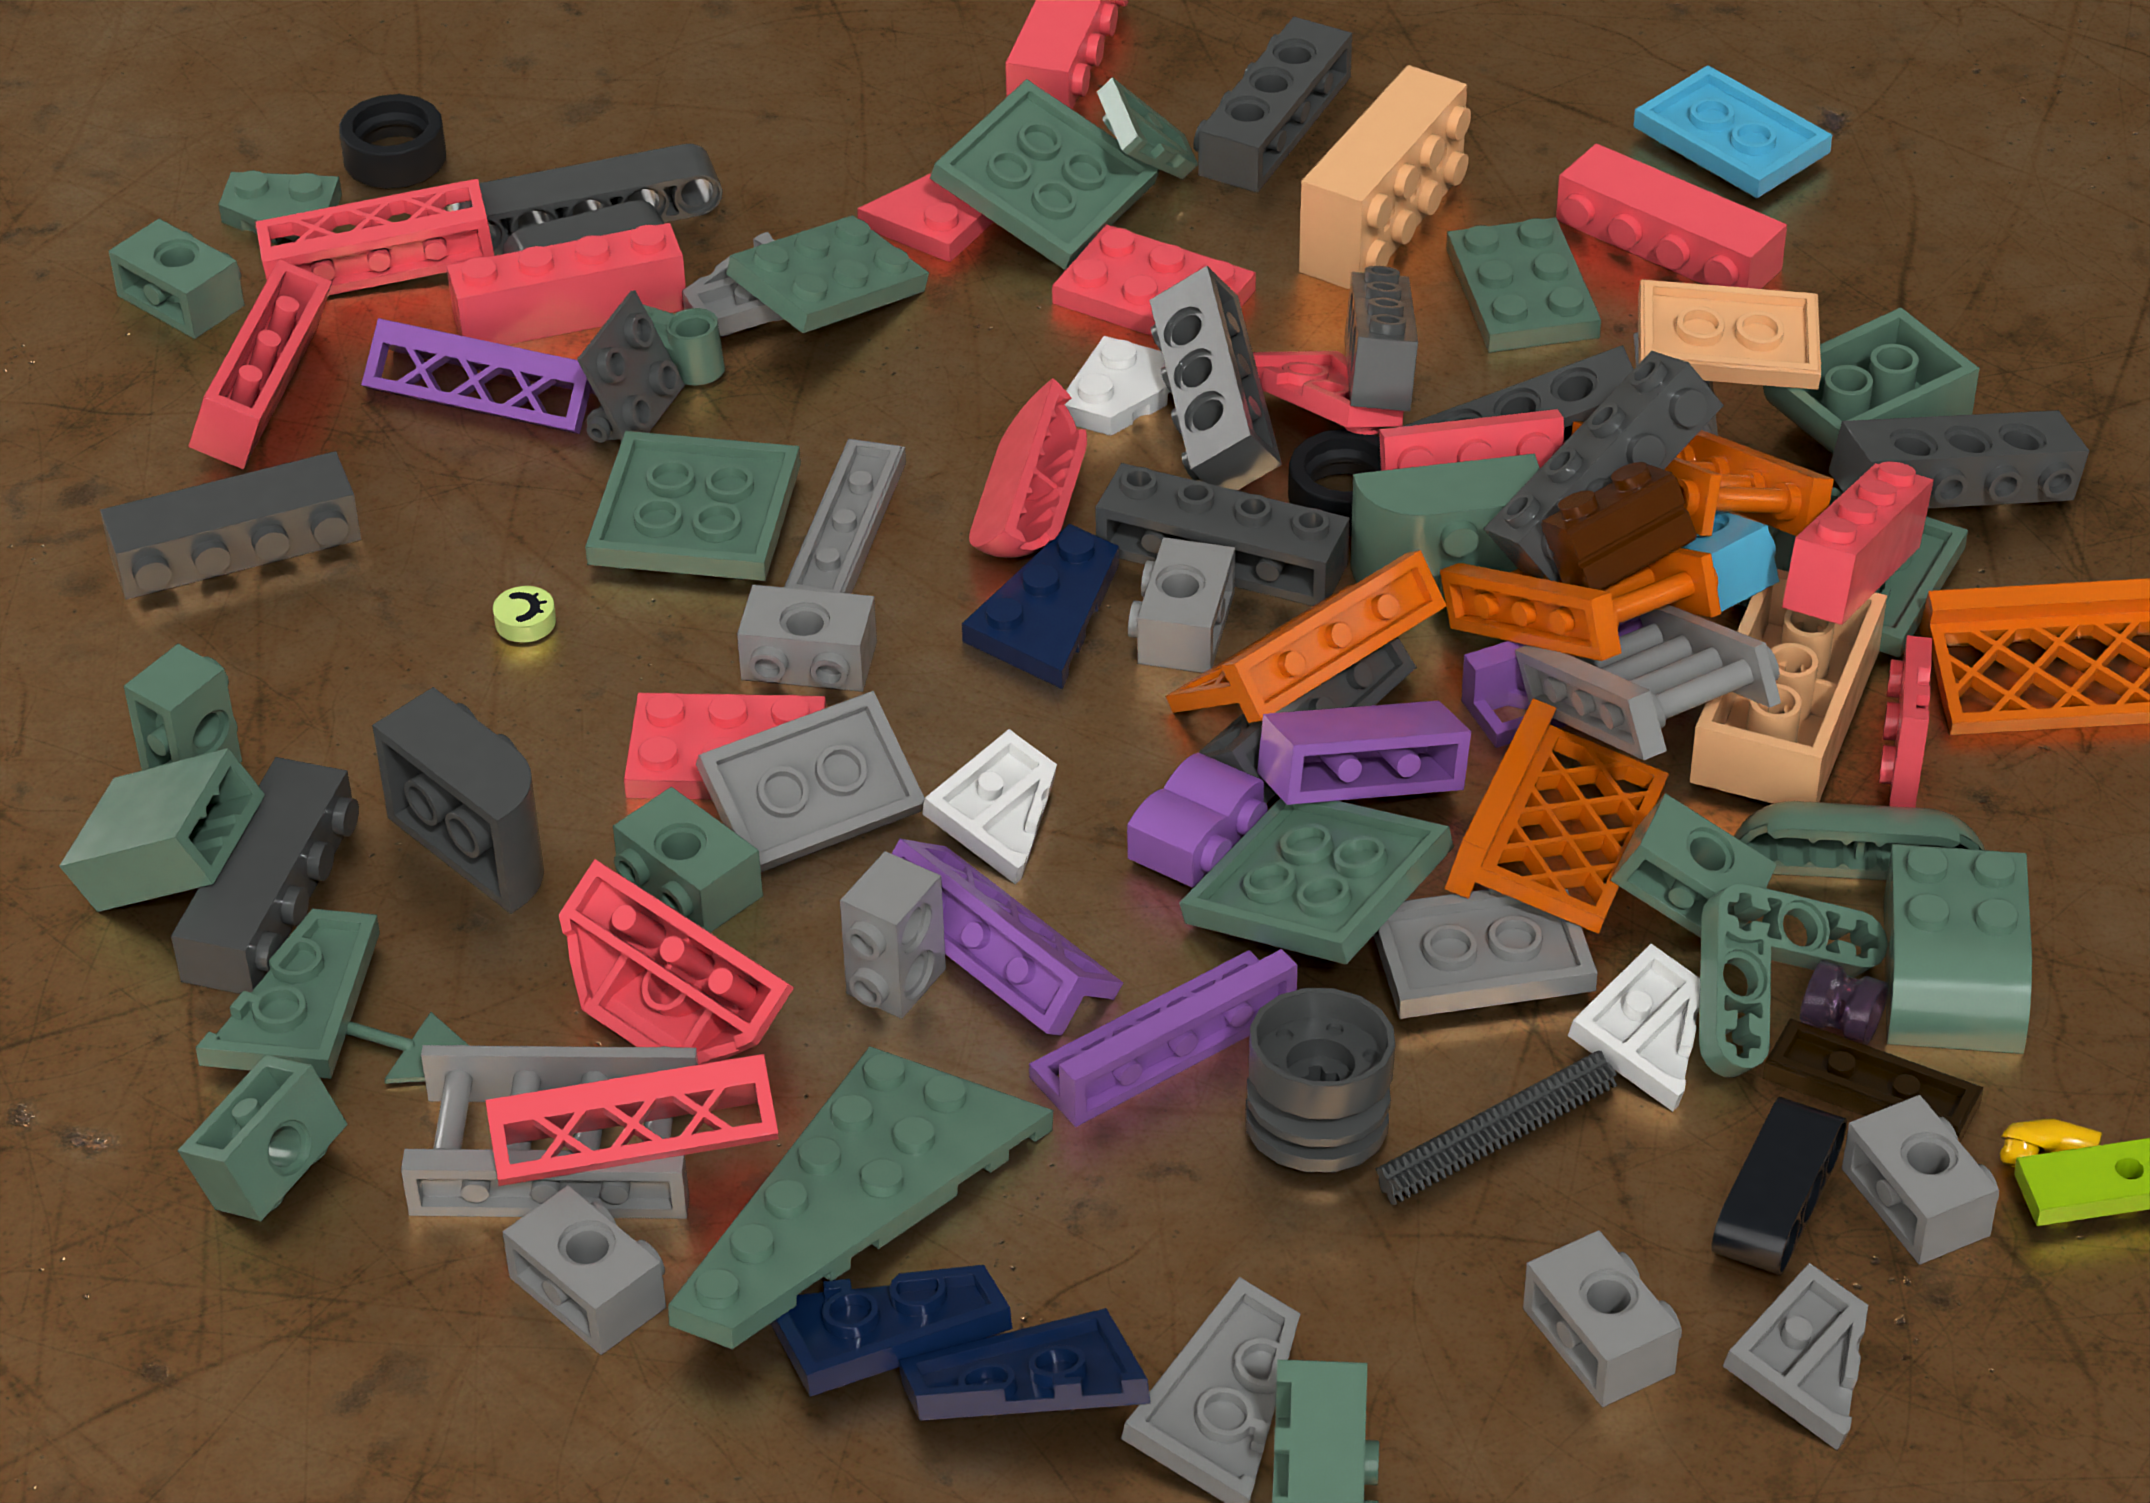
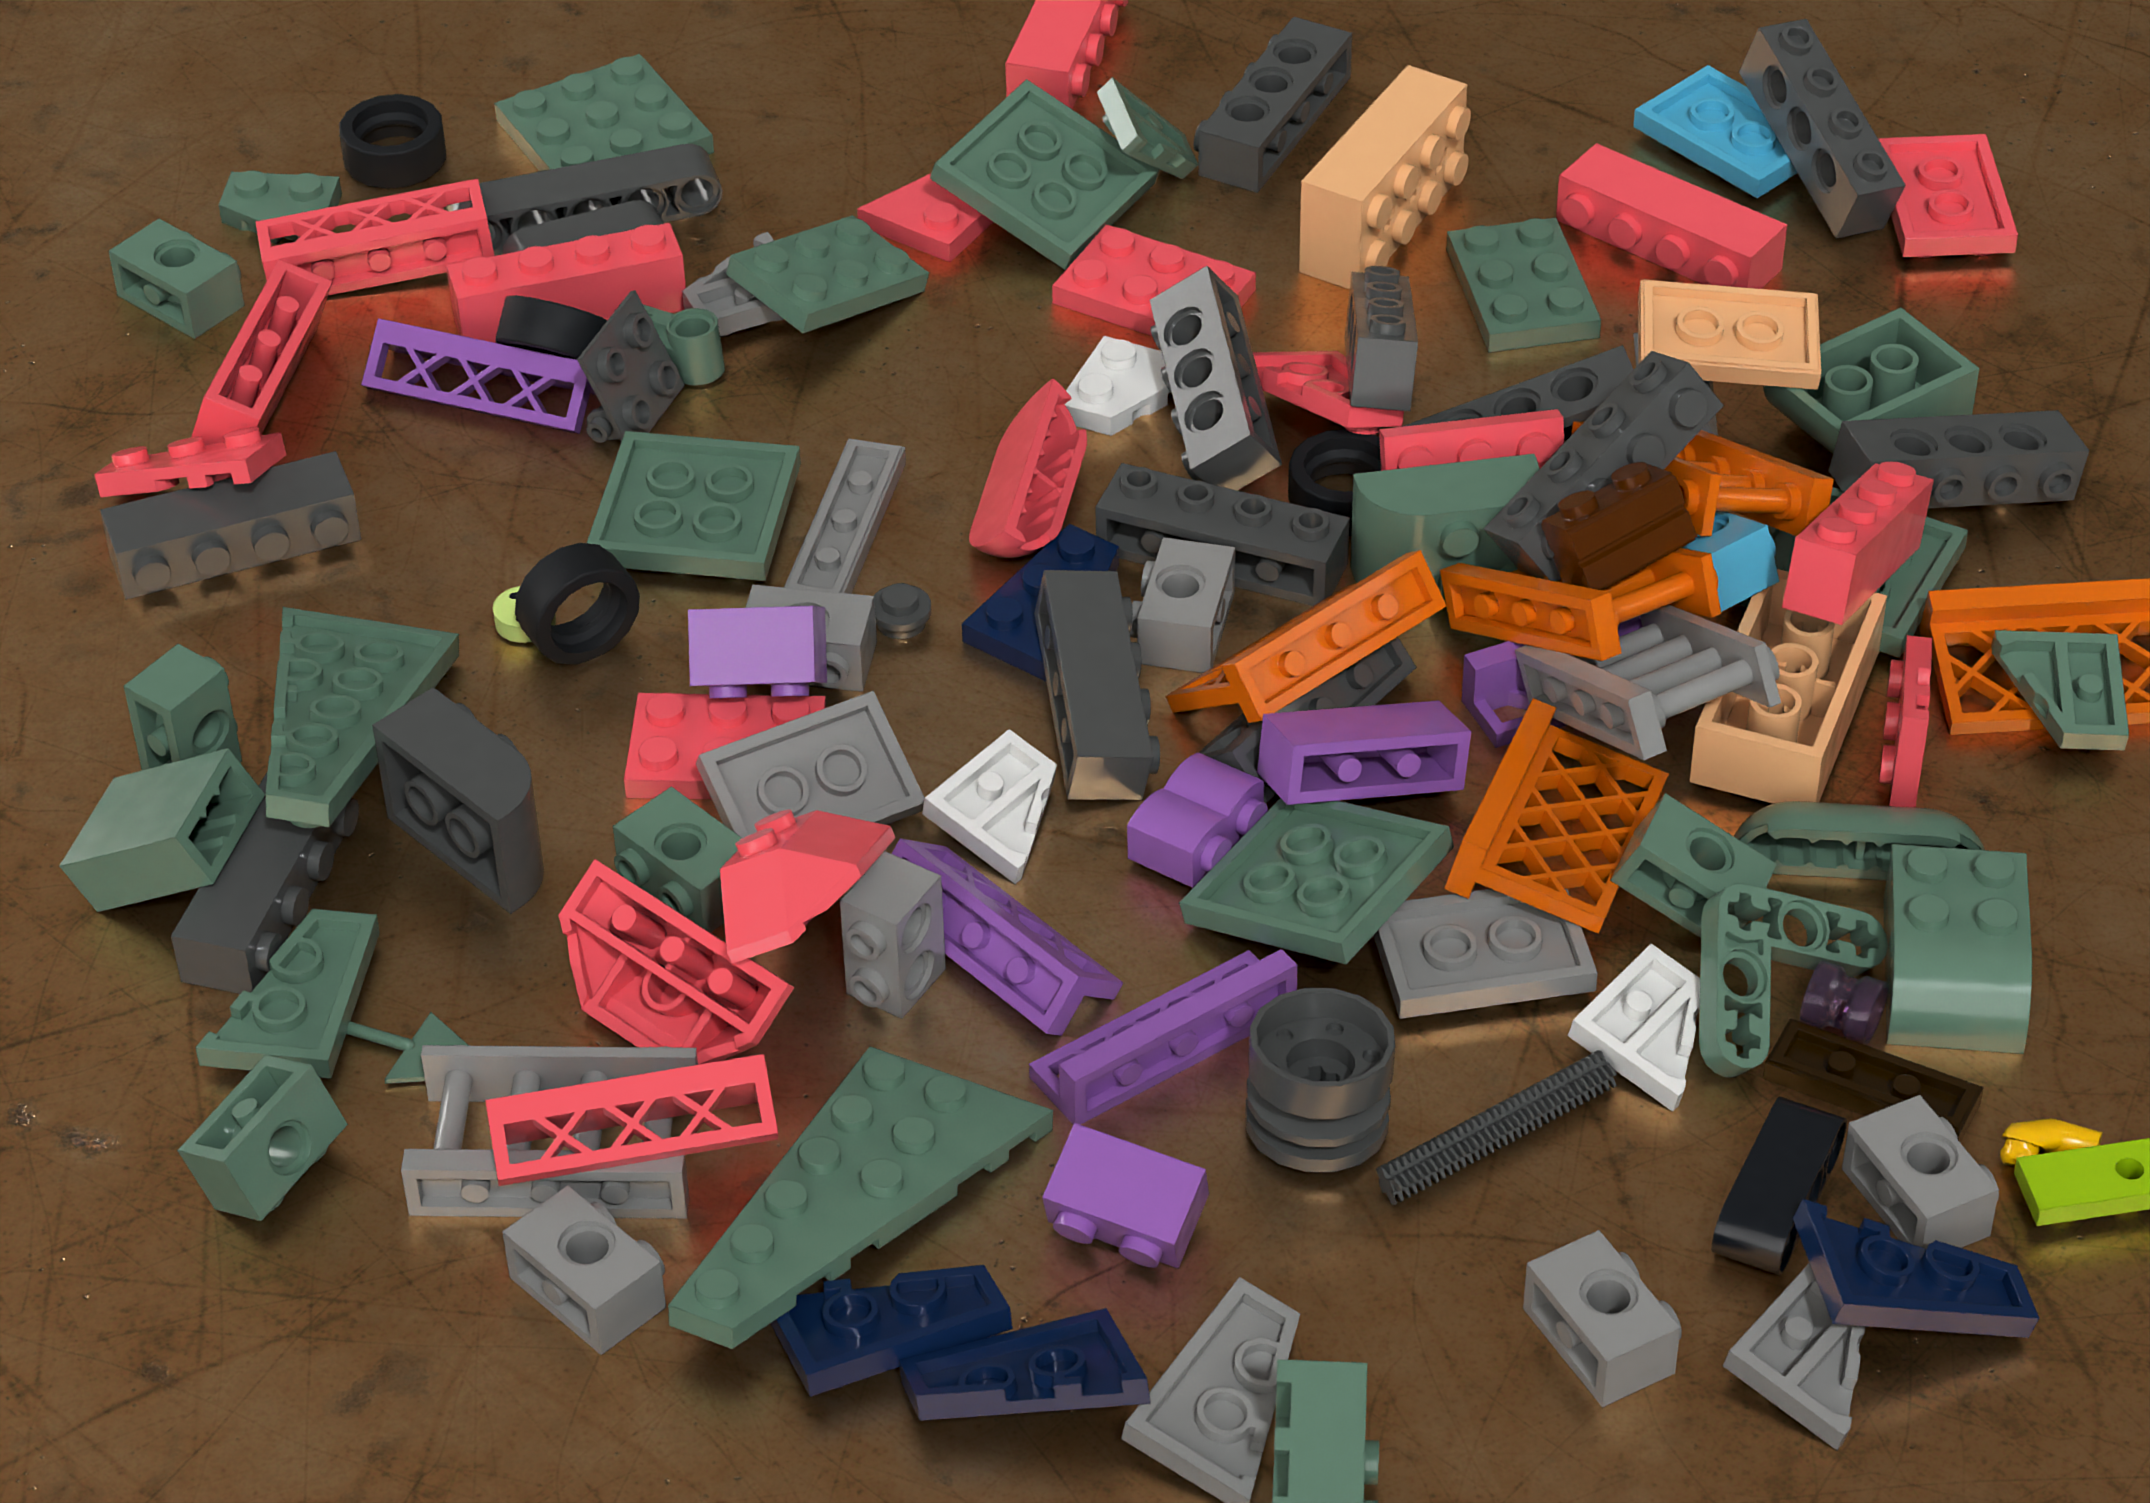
none -> coral wing [94,427,286,497]
none -> sand green wing [265,607,459,828]
none -> sand green plate [494,54,714,172]
none -> black tyre [496,295,607,360]
none -> black tyre [515,543,640,665]
none -> medium lavender brick [688,606,827,698]
none -> coral wedge [720,809,895,964]
none -> dark grey plate [874,583,931,639]
none -> dark grey brick [1034,570,1160,800]
none -> medium lavender brick [1042,1122,1209,1268]
none -> dark grey brick [1739,19,1906,239]
none -> dark blue wing [1793,1199,2040,1338]
none -> coral plate [1878,134,2018,258]
none -> sand green wing [1991,630,2129,751]

